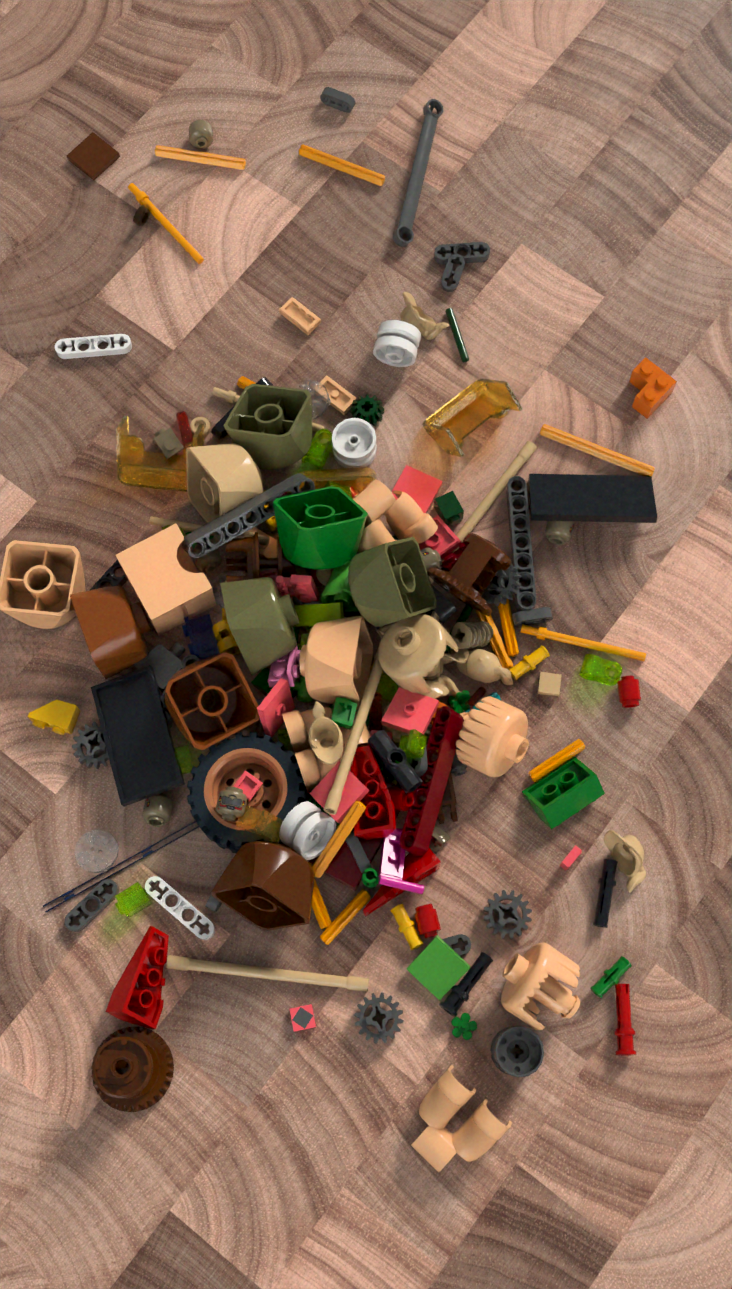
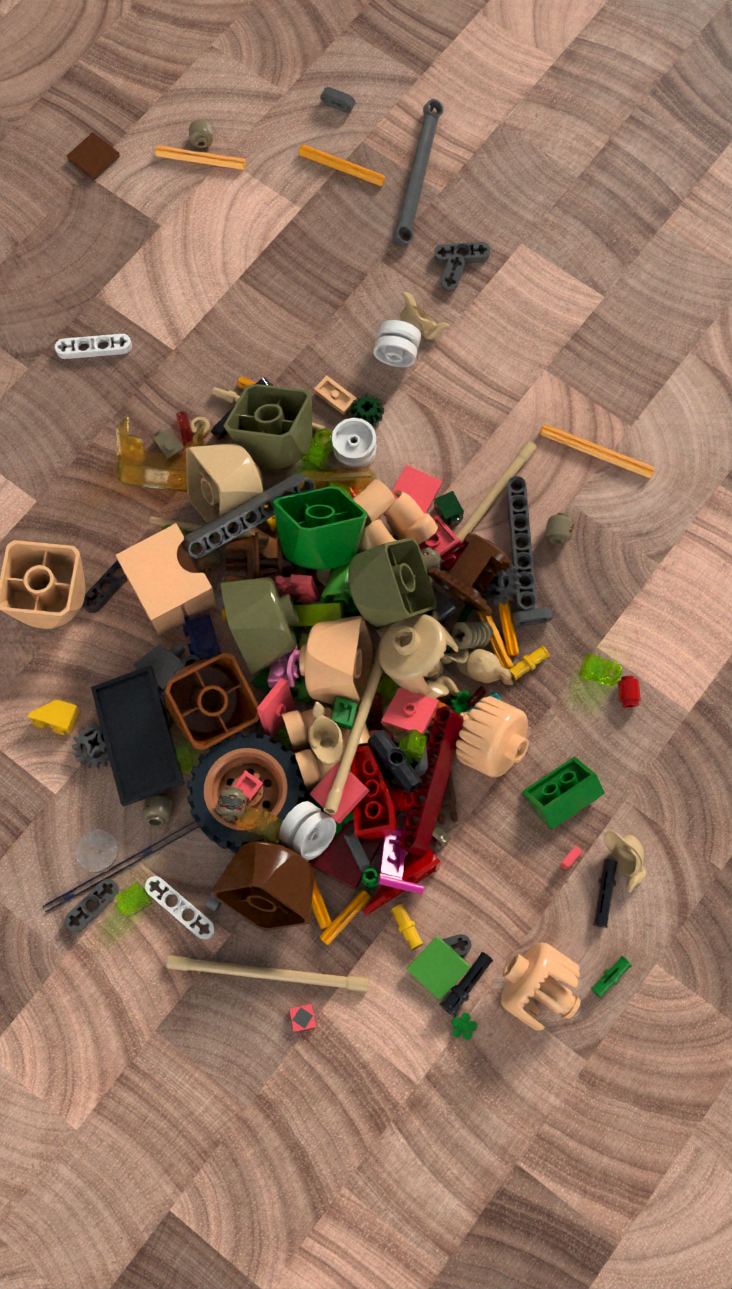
dark orange piece [70,585,151,679] -> none
reddish brown piece [91,1026,174,1112] -> none
red wedge [106,926,169,1029] -> none
light orange bar [128,183,204,264] -> none
dark brown tile [133,206,150,226] -> none
yellow wheel [212,619,241,655] -> none
light nougat plate [279,297,321,335] -> none
clear plate [295,380,331,420] -> none
light orange axle [312,801,366,878] -> none
dark grey gear [354,993,404,1044] -> none
light nougat piece [411,1064,512,1172] -> none
red brick [414,904,441,939] -> none
clear yellow windscreen [422,379,523,457] -> none
dark green piece [445,308,469,362] -> none
dark grey pin [451,748,467,776] -> none
dark grey gear [483,890,532,940] -> none
dark grey wheel [490,1026,544,1077] -> none
light orange bar [520,624,646,661] -> none
light orange axle [528,739,585,782] -> none
black tile [529,474,657,523] -> none
tan tile [538,672,562,697] -> none
red pin [614,984,637,1056] -> none
orange brick [629,357,677,419] -> none

